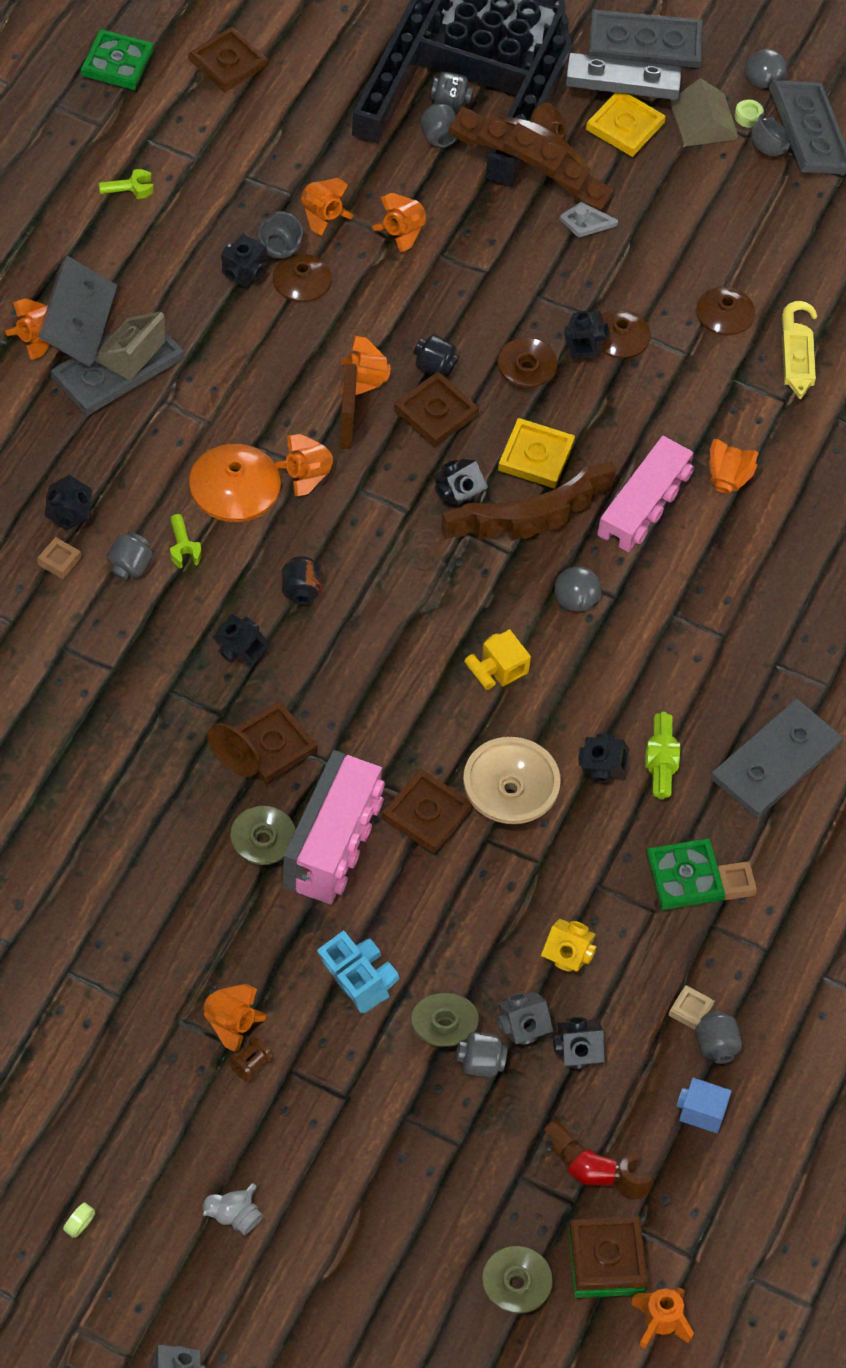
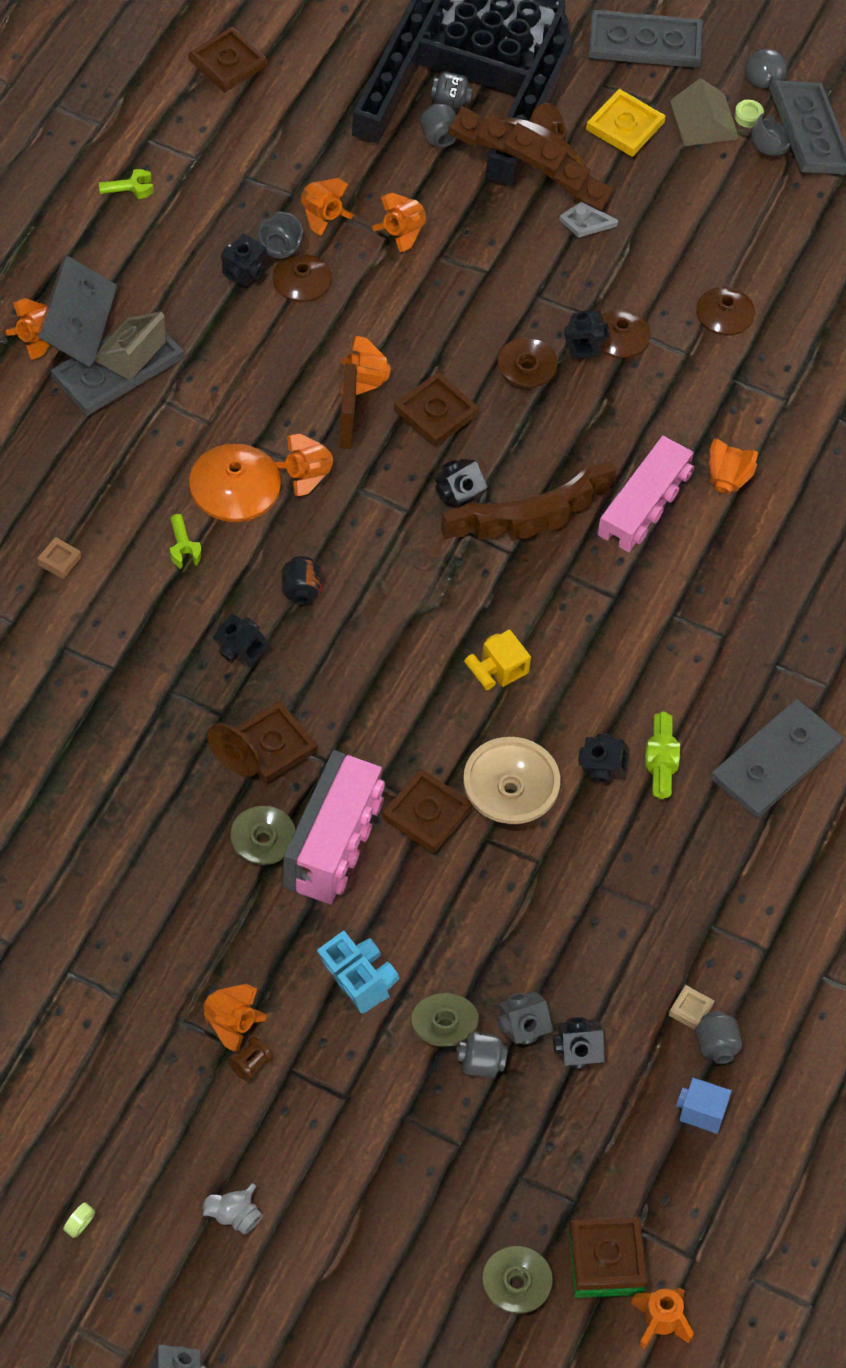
black brick [44,475,92,530] -> none
green piece [81,29,154,90] -> none
dark grey head [106,532,153,580] -> none
black head [413,334,459,376] -> none
yellow plate [498,418,575,489] -> none
yellow brick [541,919,597,972] -> none
reddish brown piece [544,1120,654,1200] -> none
dark grey hair [554,566,602,611] -> none
dark grey plate [566,53,681,100] -> none
green piece [646,838,726,910] -> none
medium nougat tile [718,861,757,900] -> none
light yellow plate [782,301,817,399] -> none

